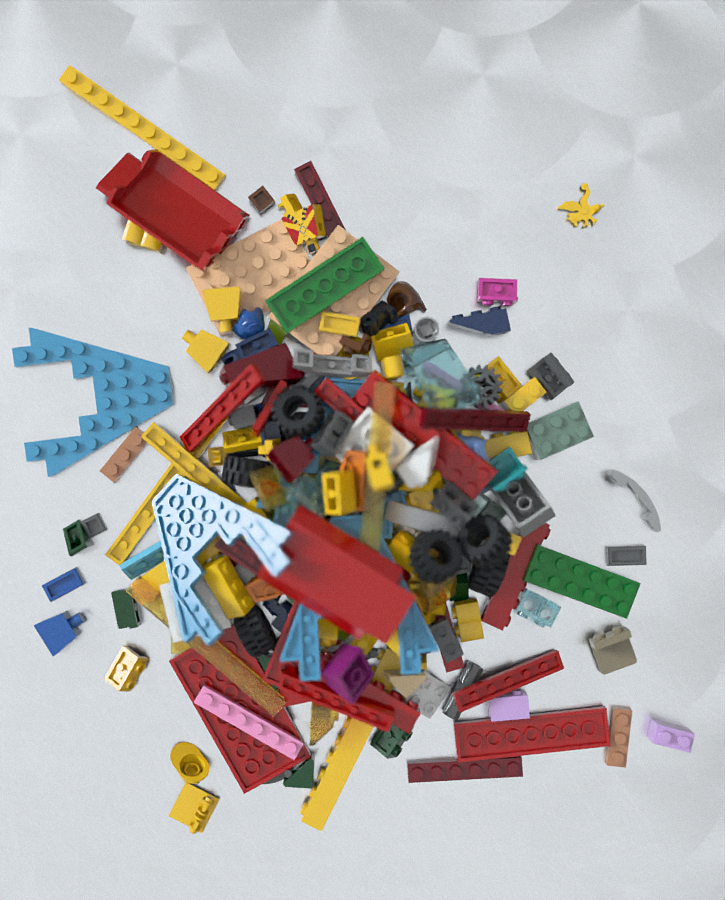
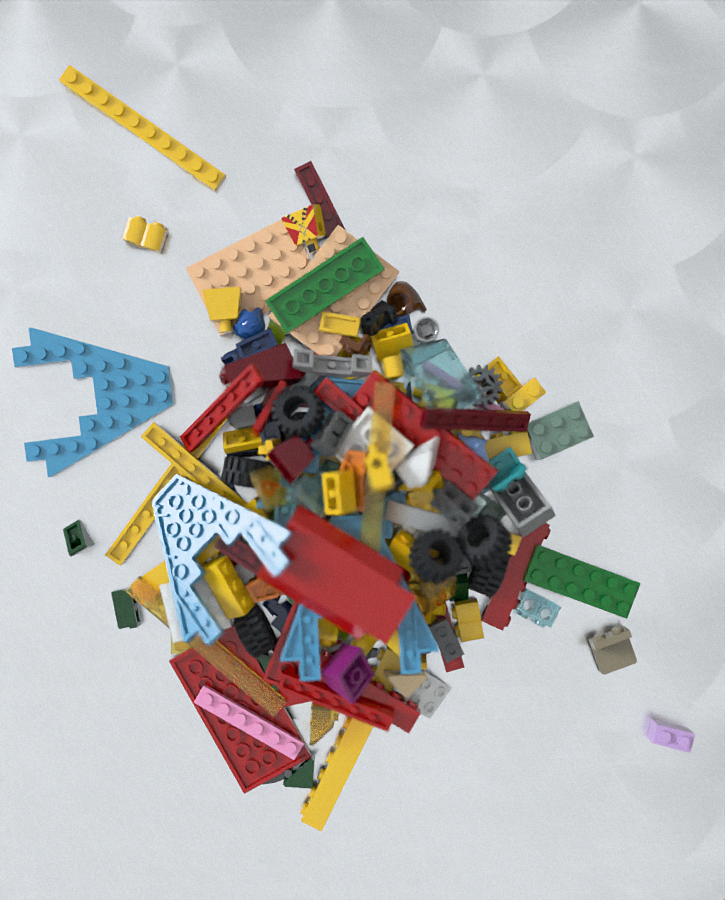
blue torso [34,611,85,656] -> none
blue tile [41,567,86,602] -> none
dark grey tile [81,513,108,538] -> none
red panel [96,149,250,271] -> none
nougat plate [100,427,148,483] -> none
yellow bracket [104,646,149,692] -> none
medium azure plate [120,541,165,580] -> none
yellow hinge [168,782,220,834] -> none
yellow piece [170,742,210,784] -> none
yellow torso [182,329,231,374] -> none
yellow tile [207,446,227,467] -> none
reddish brown plate [248,185,275,214] -> none
yellow tile [278,194,303,217] -> none
dark green bracket [370,724,414,759] -> none
dark red plate [407,756,523,783] -> none
dark grey piece [442,661,483,720] -> none
dark blue slope [448,306,511,337] -> none
red plate [452,649,564,713] -> none
red plate [453,706,611,763] -> none
dark pink bracket [477,278,518,306] -> none
lavender brick [488,689,530,722] -> none
dark grey bracket [527,352,574,400] -> none
yellow piece [558,183,604,228] -> none
nougat plate [605,707,632,768] -> none
light grey slope [606,469,661,533] -> none
dark grey tile [606,545,647,566] -> none

